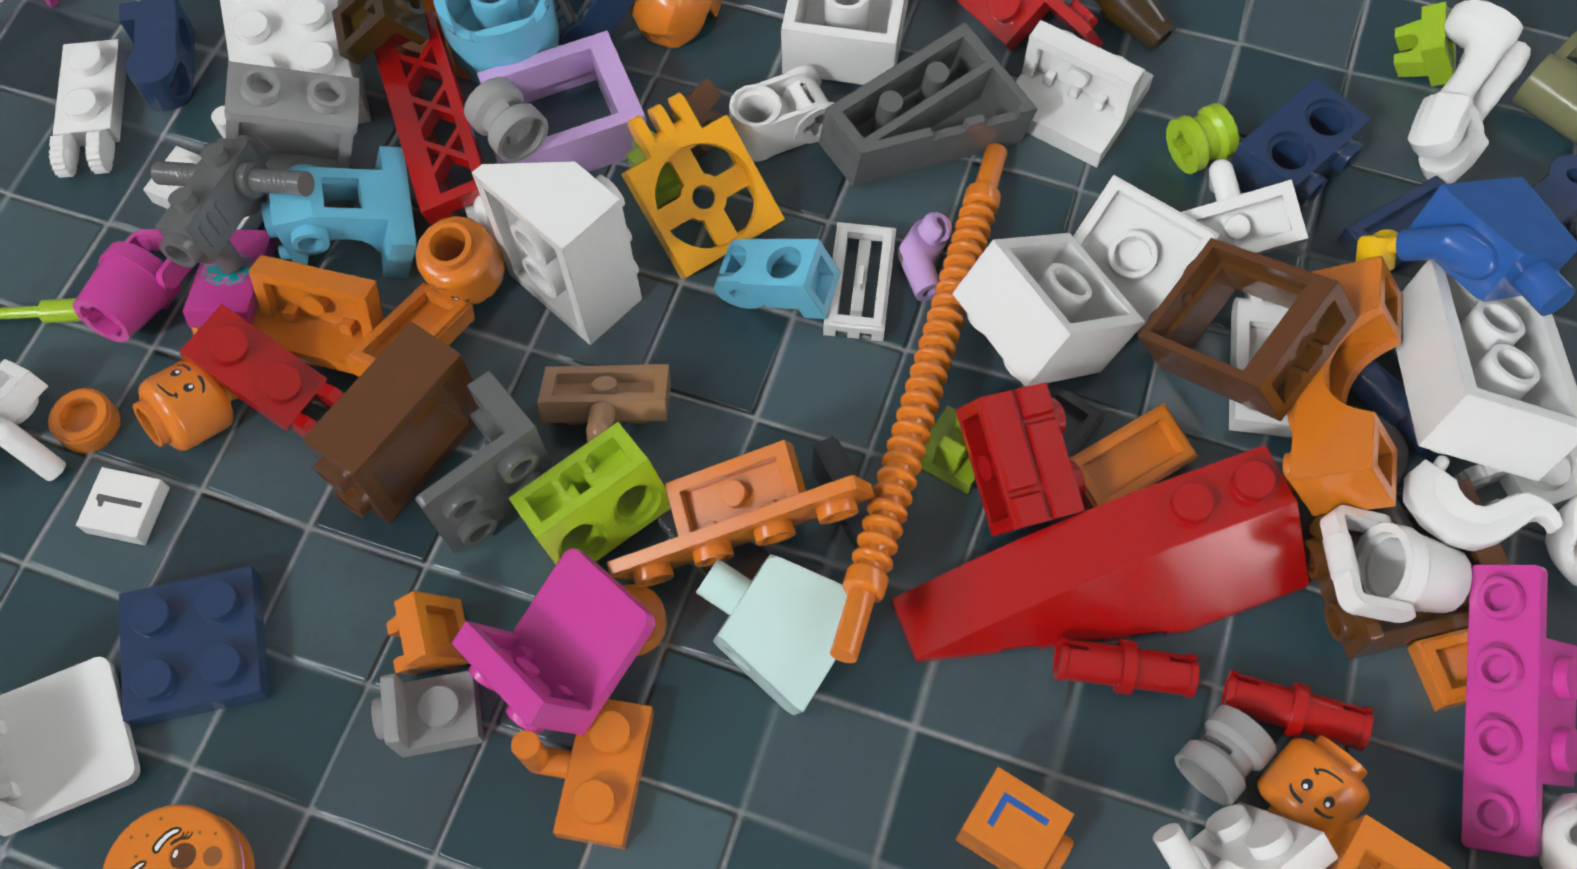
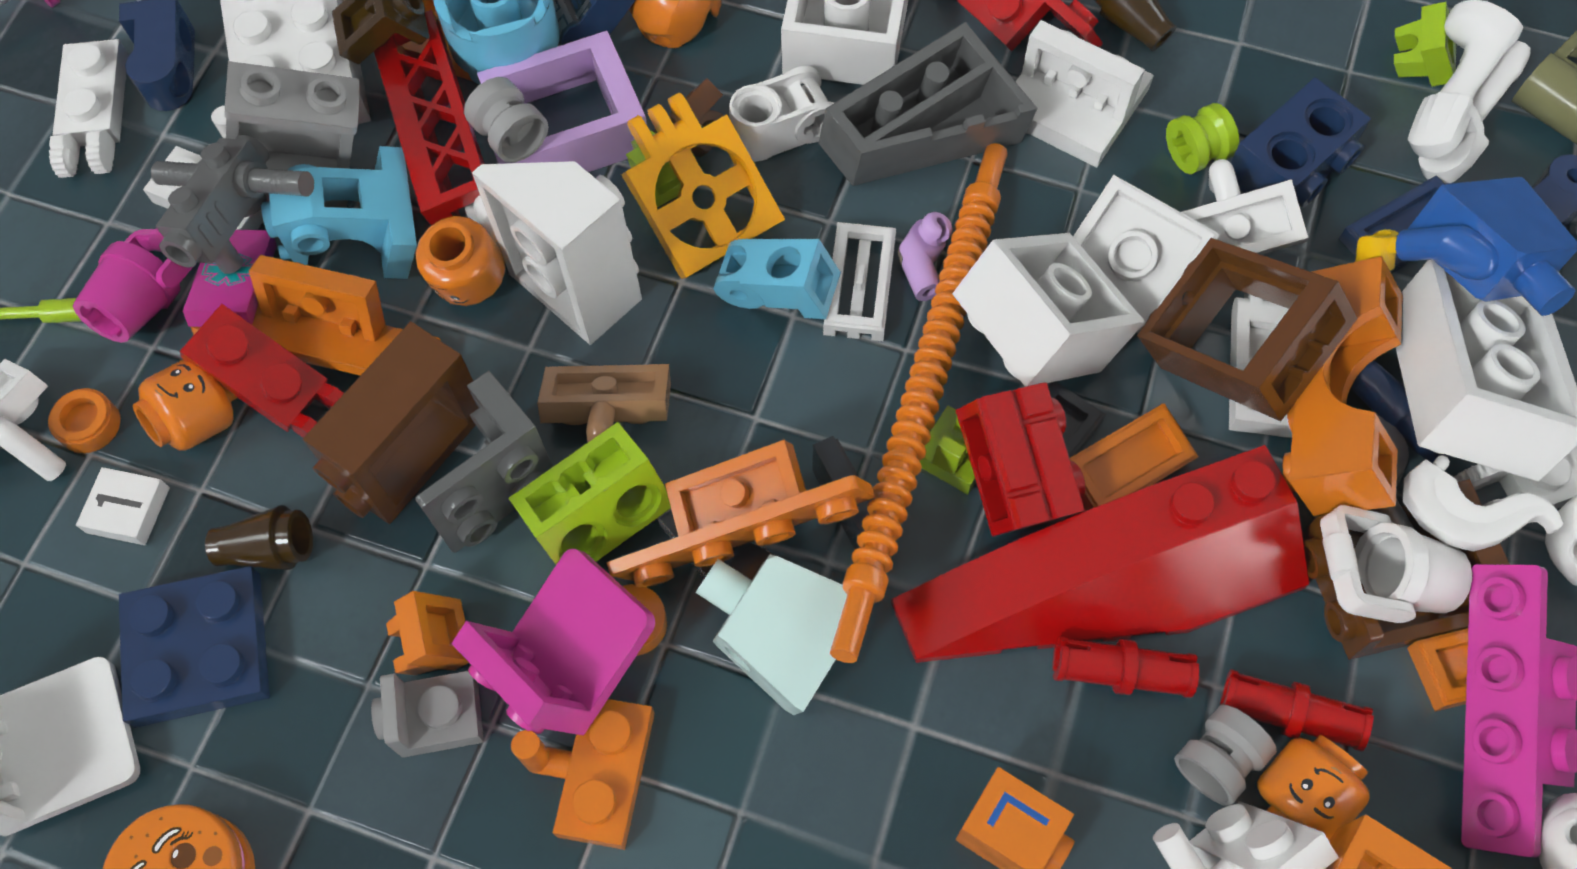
orange tile [344,282,475,377] -> none
none -> dark brown cone [205,505,313,570]

